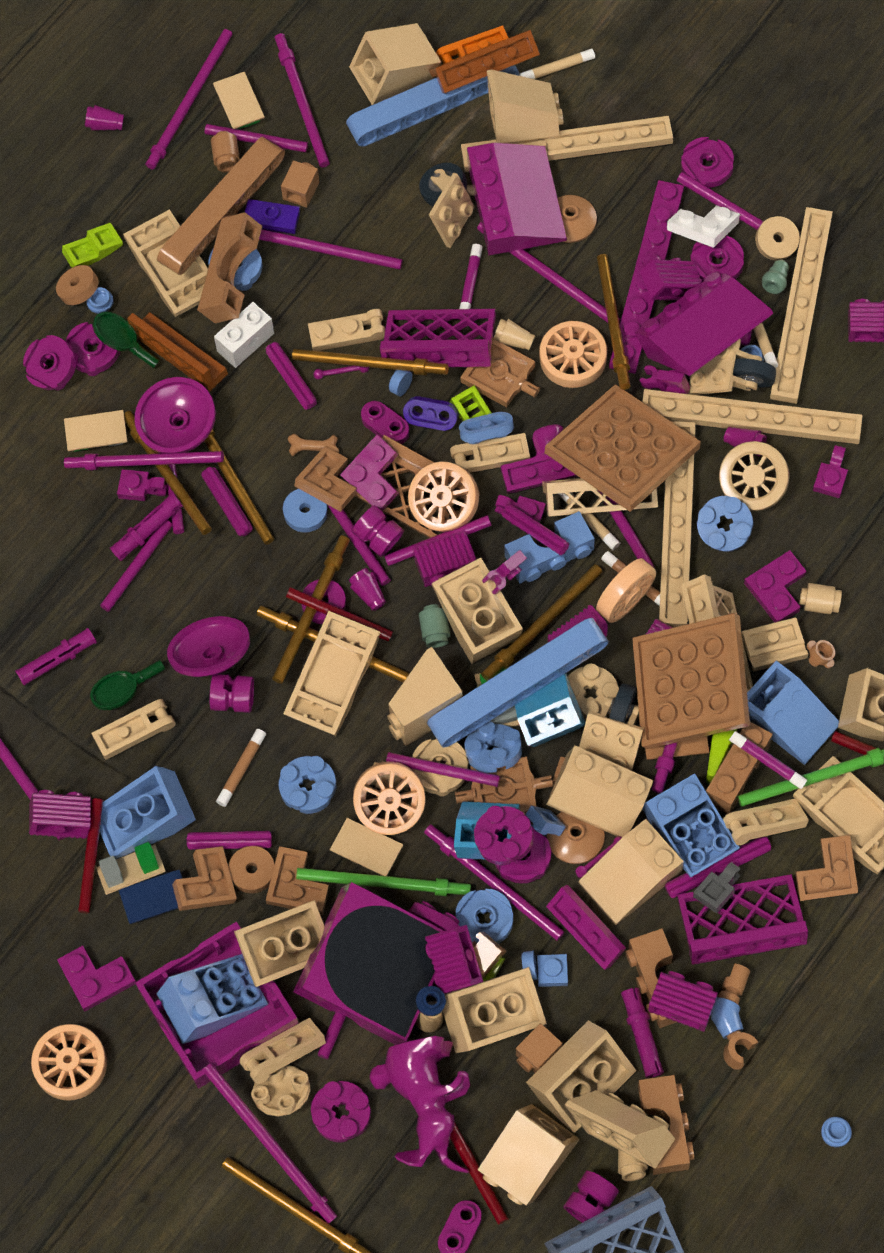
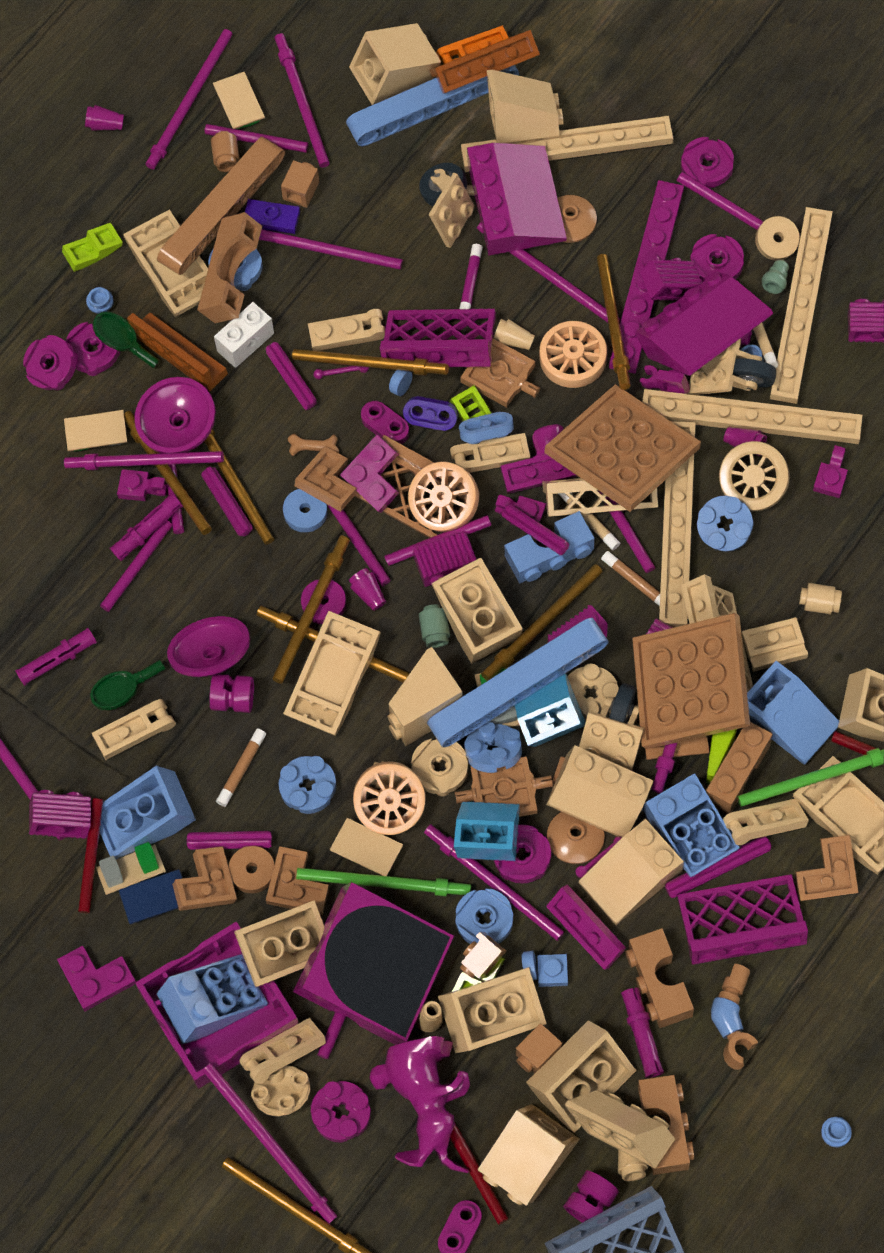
light nougat wheel [31,1024,107,1100] -> none
medium nougat piece [56,265,99,305] -> none
dark red bar [285,587,393,641] -> none
magenta wheel [352,505,404,557] -> none
magenta bar [386,752,500,787] -> none
magenta plate [408,901,460,931] -> none
dark blue plate [416,986,446,1016] -> none
magenta brick [425,925,483,994] -> none
magenta plate [474,806,534,865] -> none
magenta plate [482,550,527,594] -> none
tan bar [519,49,595,79] -> none
medium blue plate [525,805,566,836] -> none
light nougat wheel [596,558,656,623] -> none
magenta brick [648,971,718,1032] -> none
white plate [667,205,740,248] -> none
dark grey plate [693,862,740,914] -> none
magenta bar [729,731,807,789] -> none
magenta plate [744,550,806,623] -> none
medium nougat plate [807,640,835,668] -> none

